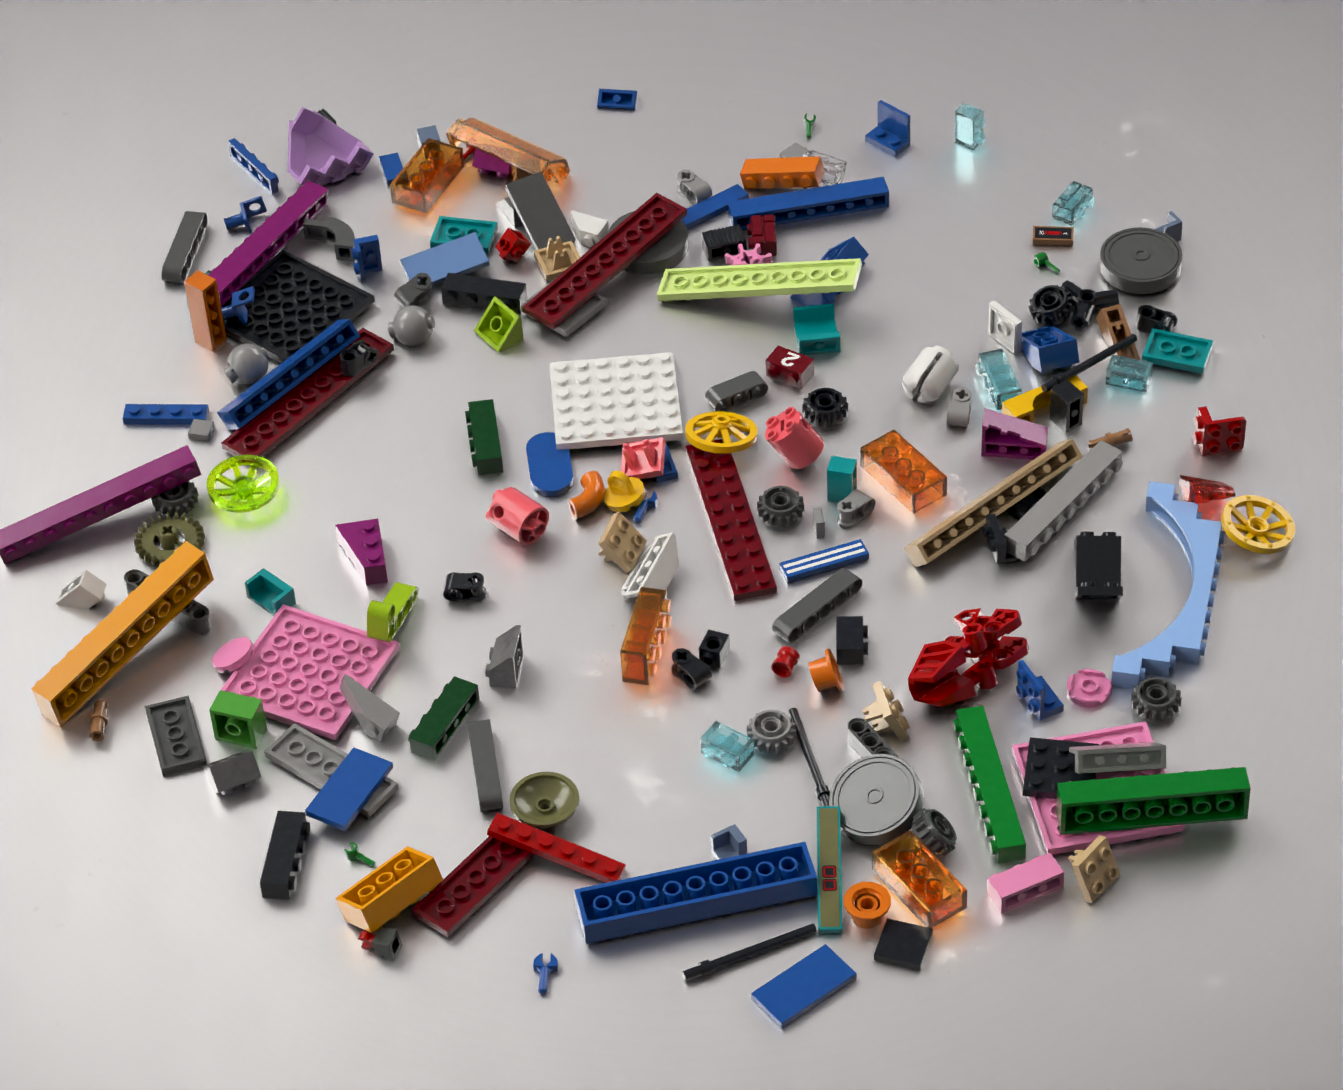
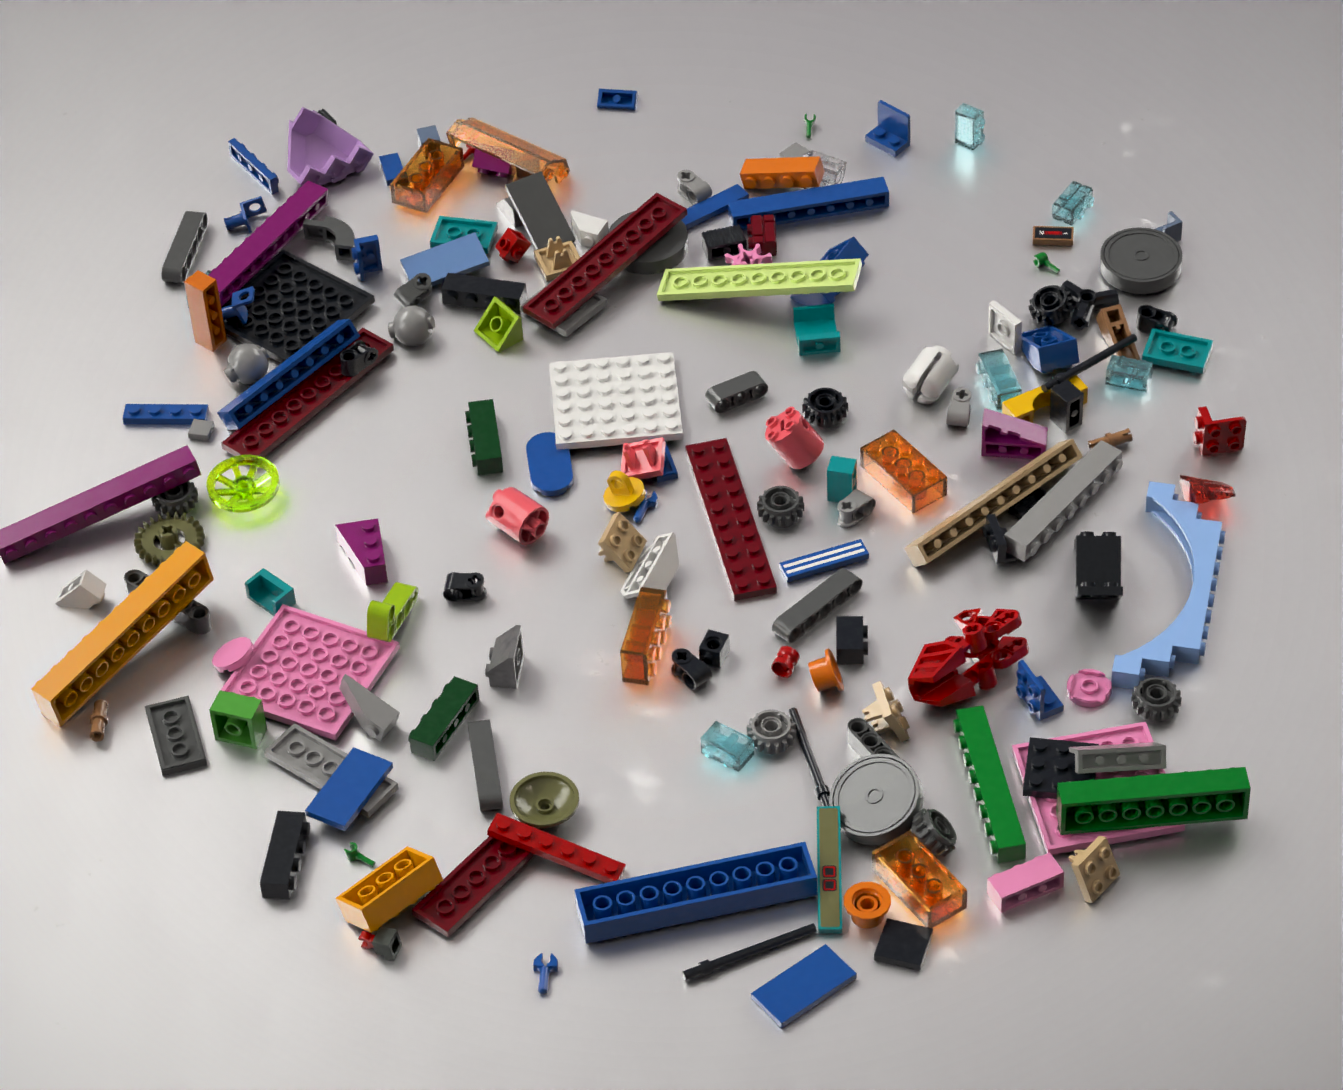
flat silver slope [203,750,261,795] -> none
orange cylinder [568,471,605,520] -> none
yellow wheel [685,411,758,454] -> none
sand blue panel [711,824,747,860] -> none
dark red brick [765,345,814,389] -> none
light grey tile [813,507,825,539] -> none
yellow wheel [1221,495,1295,554] -> none

